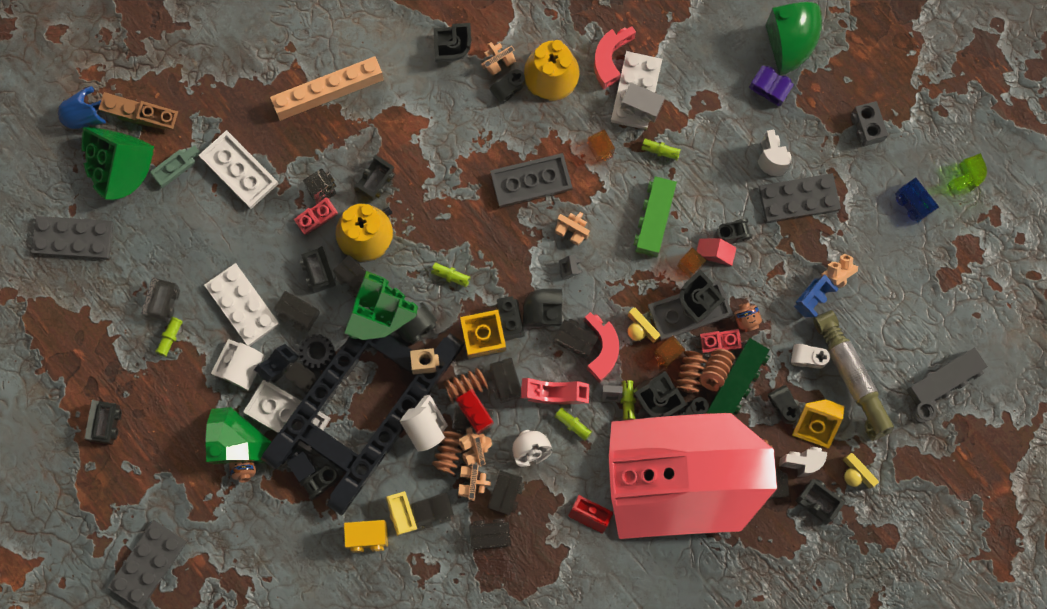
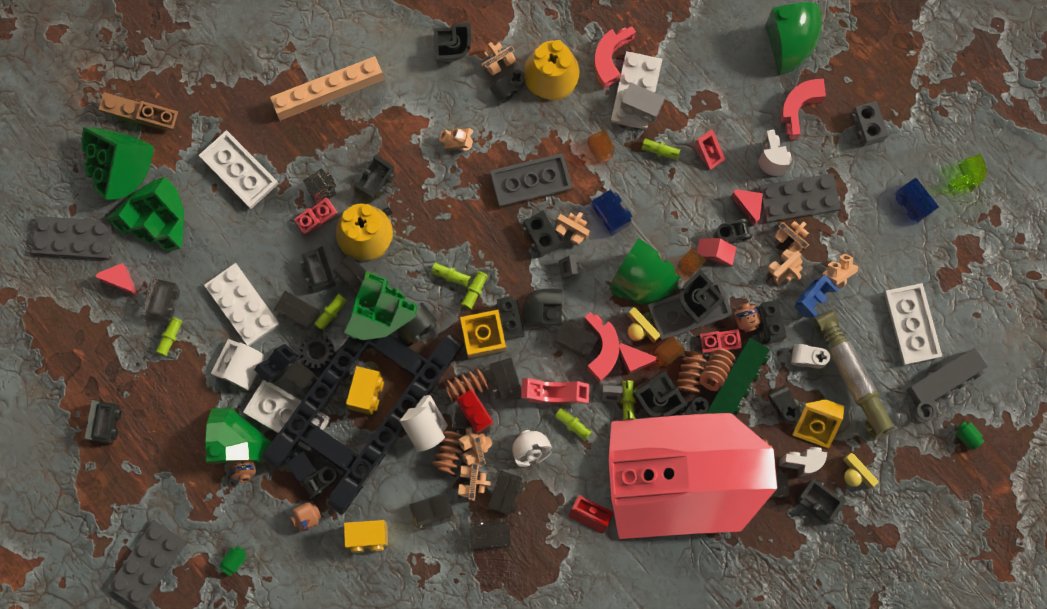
blue hair [58,86,106,129] -> none
sand green hinge [150,145,201,188] -> none
light yellow tile [385,491,417,536] -> none
tan brick [410,348,439,375] -> none
bright green brick [633,176,677,257] -> none
dark purple brick [749,65,794,106] -> none
none -> coral slope [96,263,137,295]
none -> green brick [107,177,184,252]
none -> green brick [219,545,248,576]
none -> nougat head [290,502,321,532]
none -> lime pin [314,294,347,331]
none -> yellow brick [346,366,384,415]
none -> light nougat hips [439,128,473,151]
none -> lime pin [461,271,488,310]
none -> pearl dark grey brick [522,210,561,258]
none -> clear blue brick [591,190,632,236]
none -> green brick [609,238,682,305]
none -> coral slope [619,343,656,374]
none -> coral slope [693,129,725,170]
none -> coral slope [731,190,763,226]
none -> pearl dark grey window [758,300,787,345]
none -> light nougat hips [768,249,803,285]
none -> light nougat hips [775,221,809,253]
none -> coral arch [780,79,826,140]
none -> white plate [884,283,942,366]
none -> green brick [955,421,984,451]

